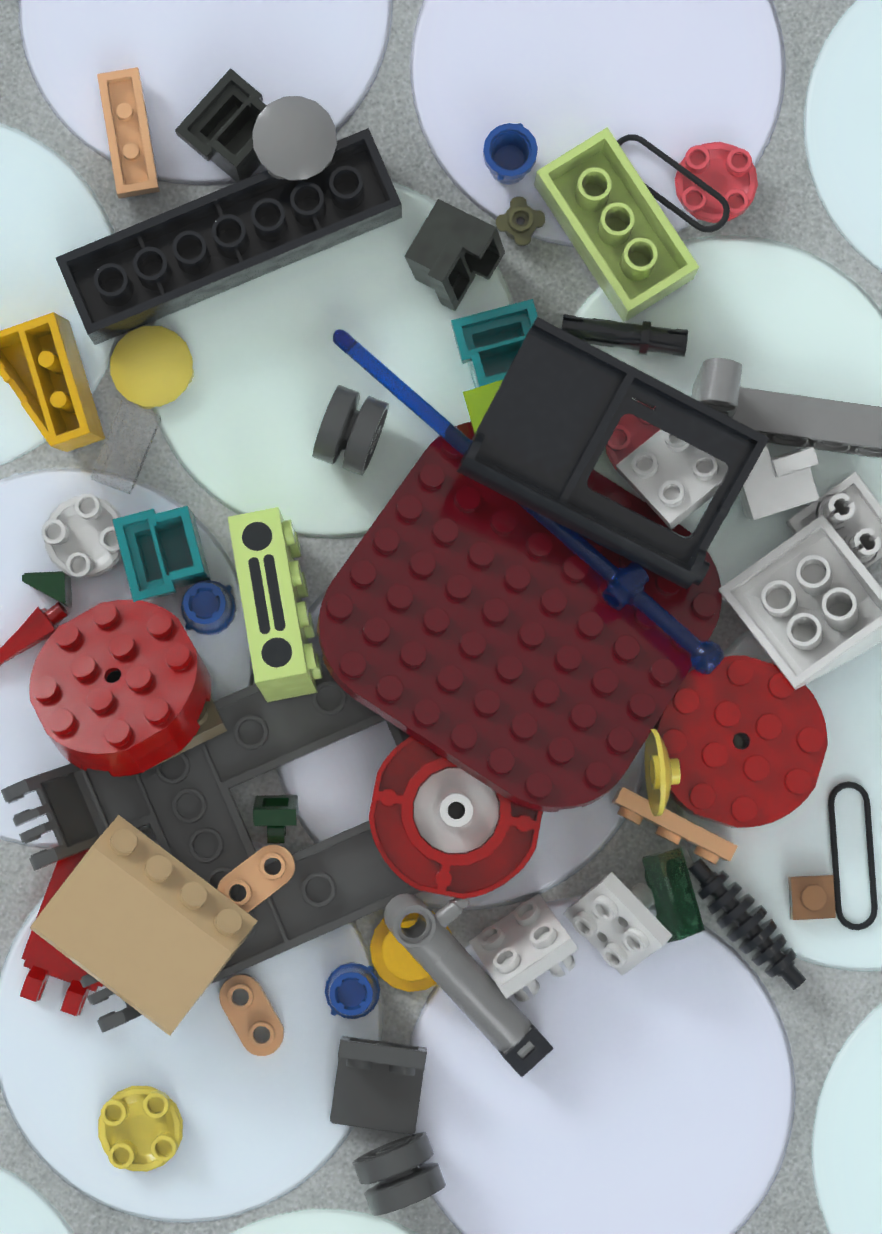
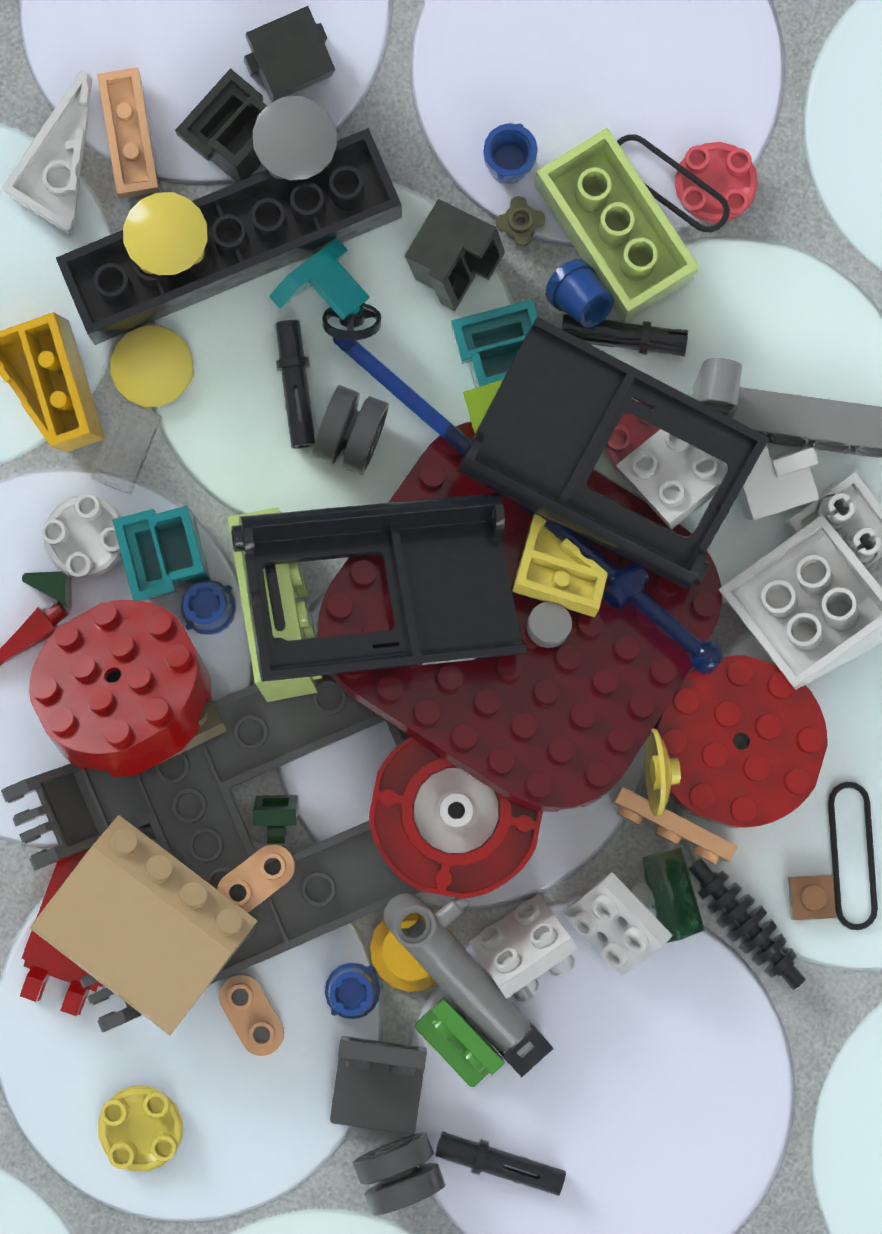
none -> white wing [1,69,93,235]
none -> light yellow dish [123,192,208,275]
none -> black piece [231,493,527,682]
none -> pearl dark grey plate [244,6,336,102]
none -> teal piece [269,238,381,340]
none -> black pin [275,320,315,449]
none -> bright green bracket [415,996,505,1087]
none -> black pin [435,1131,566,1196]
none -> light yellow wing [512,514,608,617]
none -> light grey tile [526,602,572,648]
none -> blue piece [545,259,614,327]

